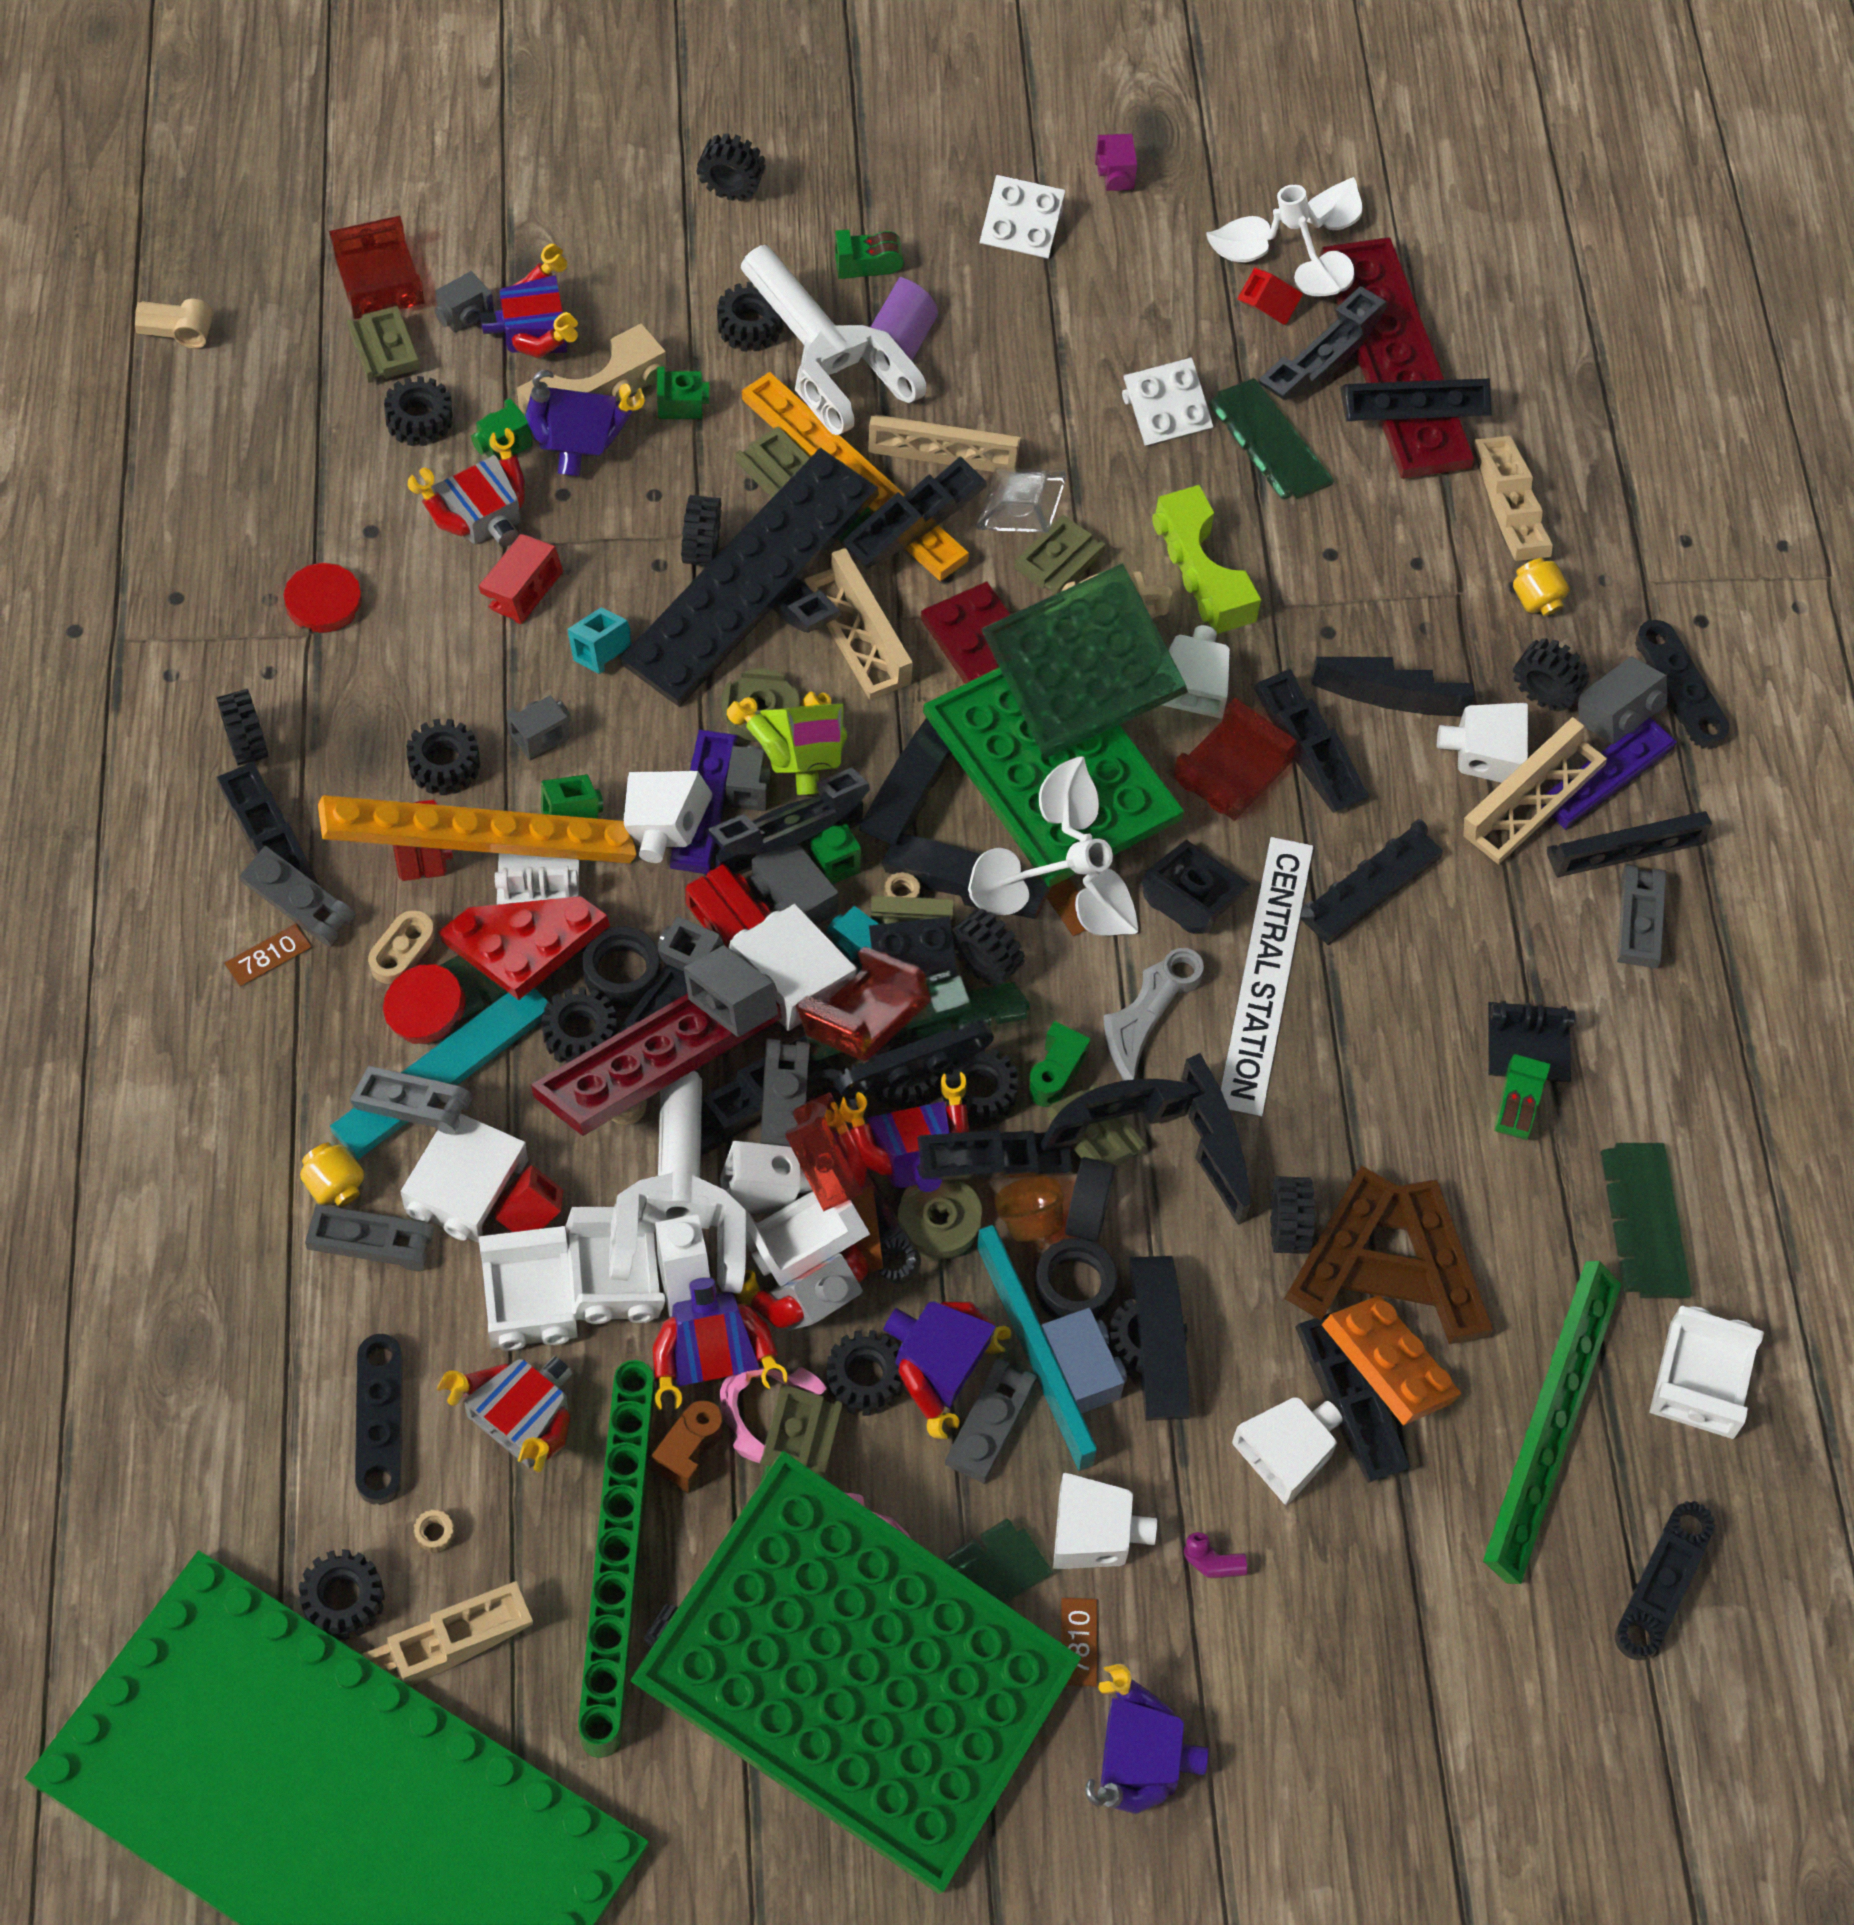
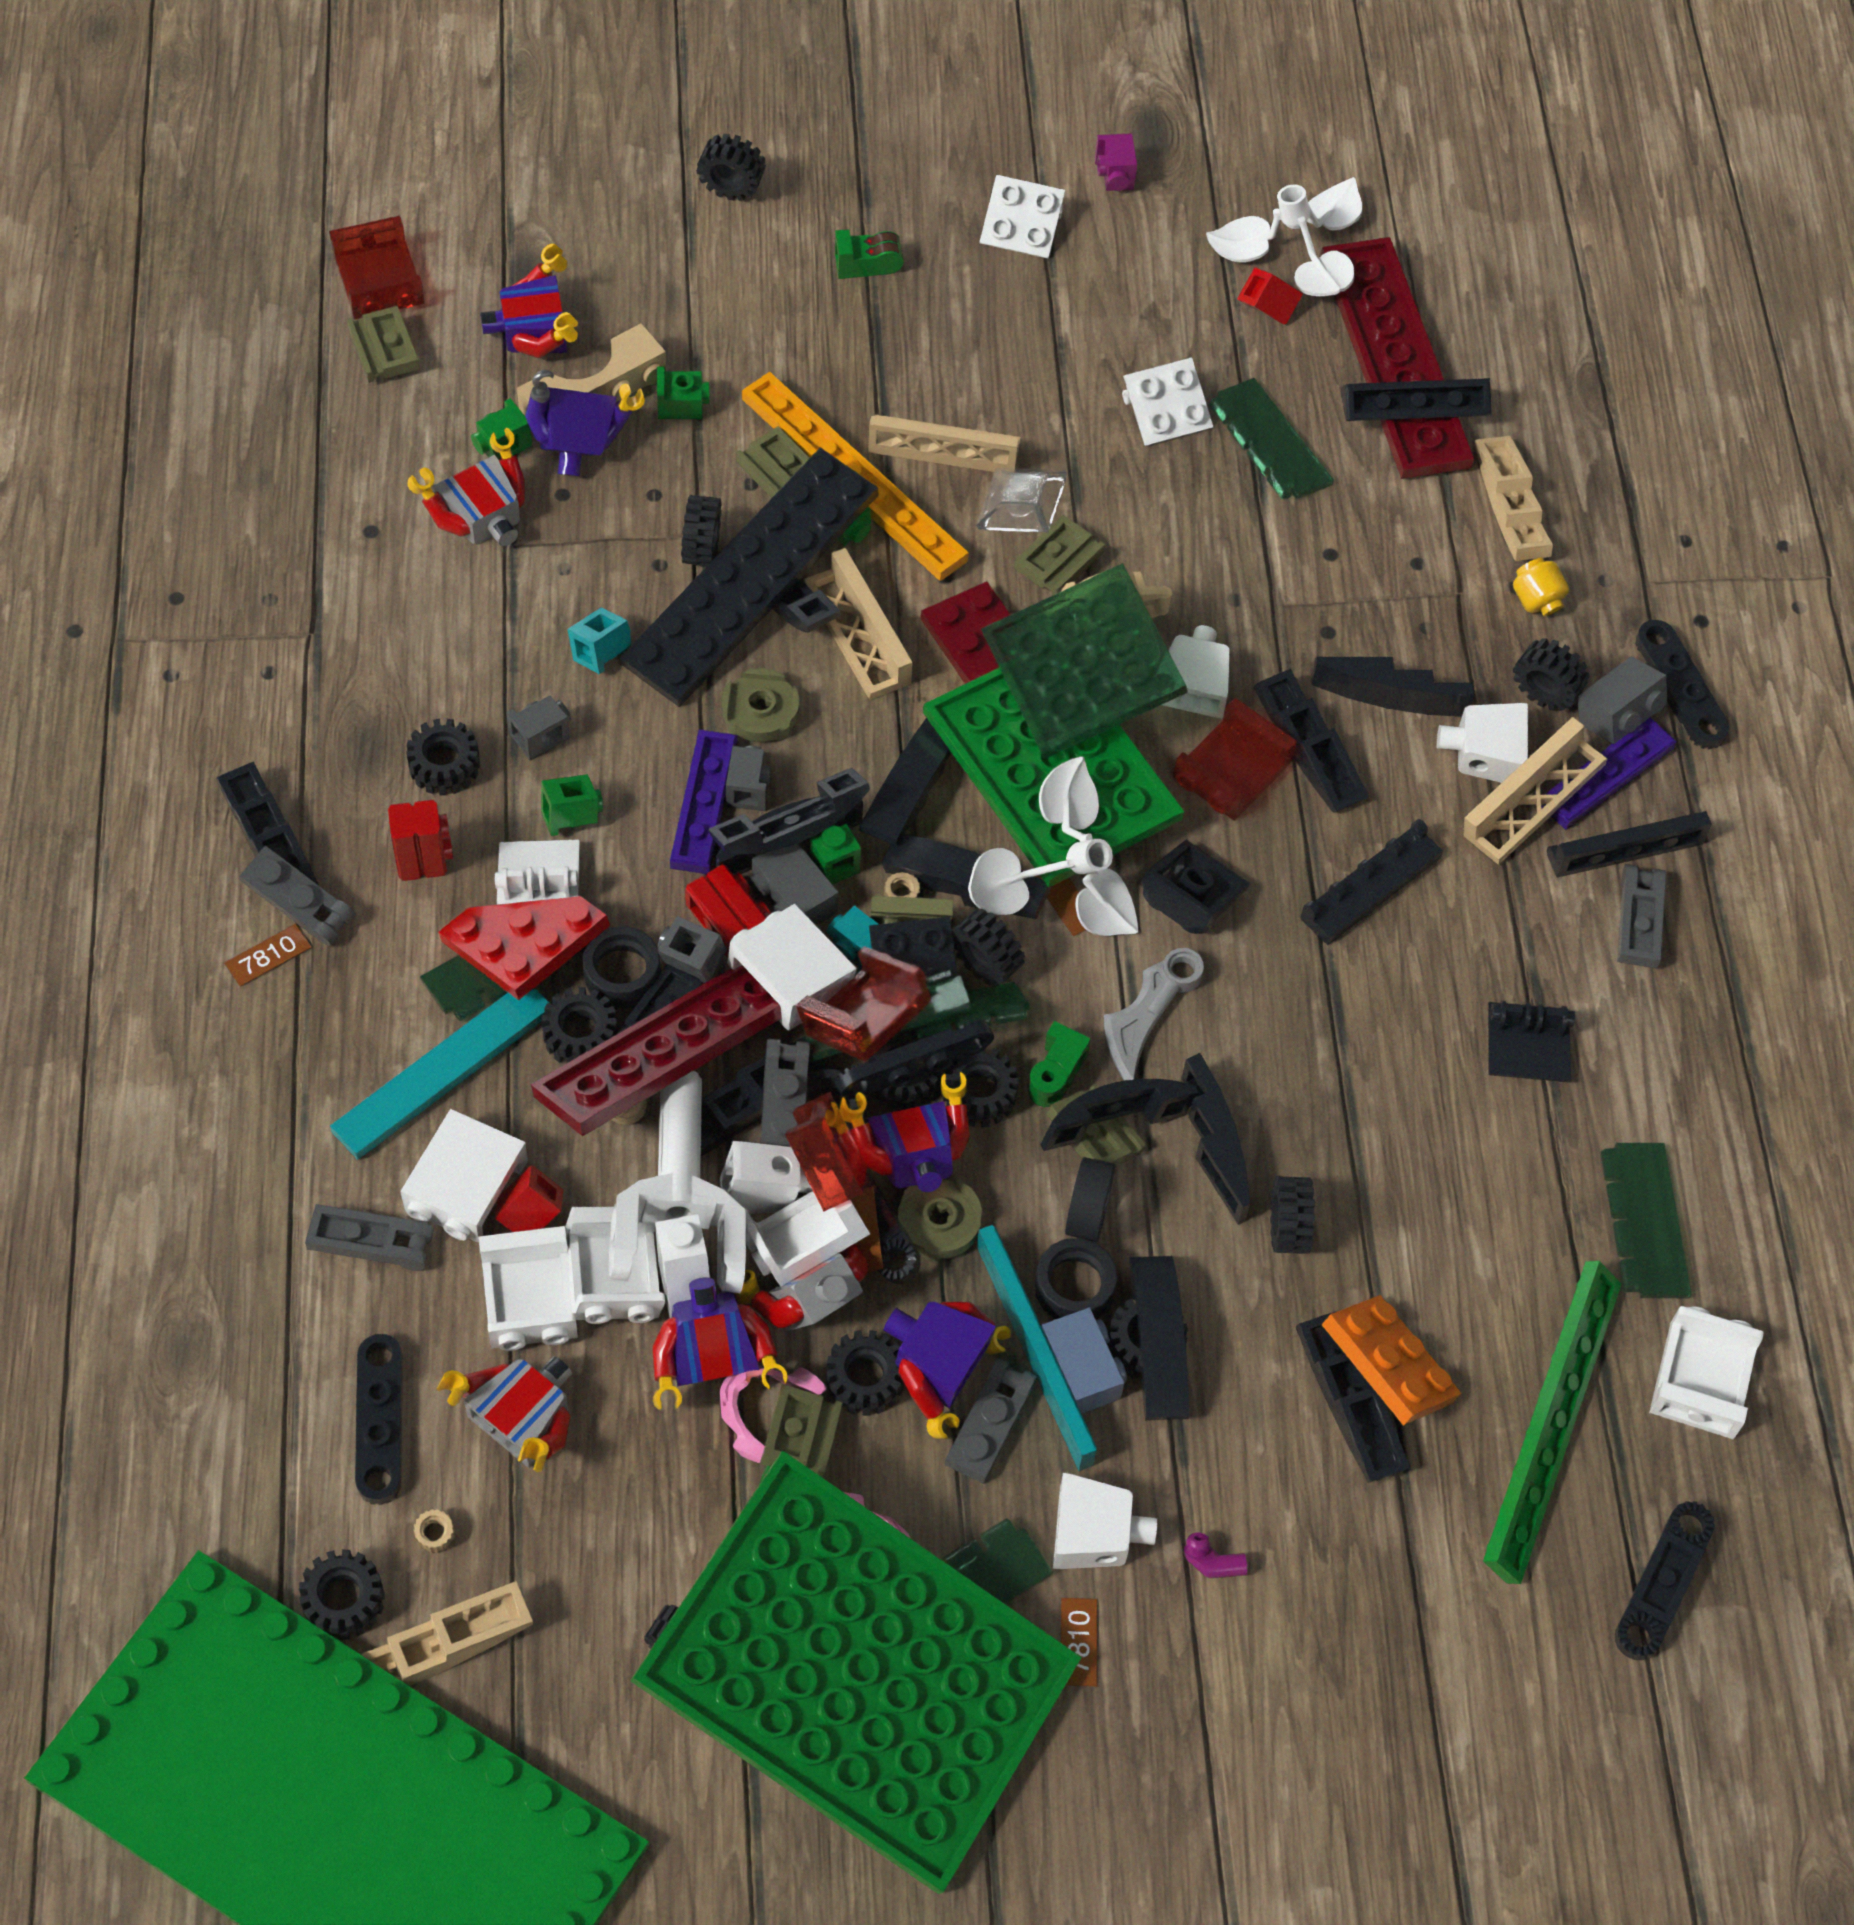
tan piece [135,299,214,349] -> none
black tyre [216,689,269,766] -> none
red tile [283,563,362,633] -> none
yellow head [300,1142,364,1208] -> none
light orange plate [318,795,636,864] -> none
dark grey plate [350,1066,473,1135] -> none
tan plate [368,910,435,984] -> none
red tile [383,964,466,1044] -> none
black tyre [384,376,453,446] -> none
dark grey brick [435,271,494,333] -> none
red hinge [478,534,564,624] -> none
green beam [578,1360,655,1758] -> none
white torso [624,771,712,863] -> none
dark orange leg [651,1401,722,1494] -> none
dark grey brick [683,945,778,1037] -> none
black tyre [717,282,783,352] -> none
lime torso [727,691,848,795] -> none
white piece [741,245,927,435] -> none
black slope [841,456,987,569] -> none
medium lavender brick [871,277,938,361] -> none
black slope [917,1130,1072,1180] -> none
clear orange piece [995,1176,1065,1249] -> none
dark purple torso [1085,1664,1208,1814] -> none
lime arch [1152,485,1261,634] -> none
white sticker [1221,837,1313,1116] -> none
white torso [1232,1397,1343,1505] -> none
black slope [1258,286,1387,400] -> none
reddish brown plate [1284,1165,1493,1345] -> none
green leg [1494,1054,1550,1140] -> none

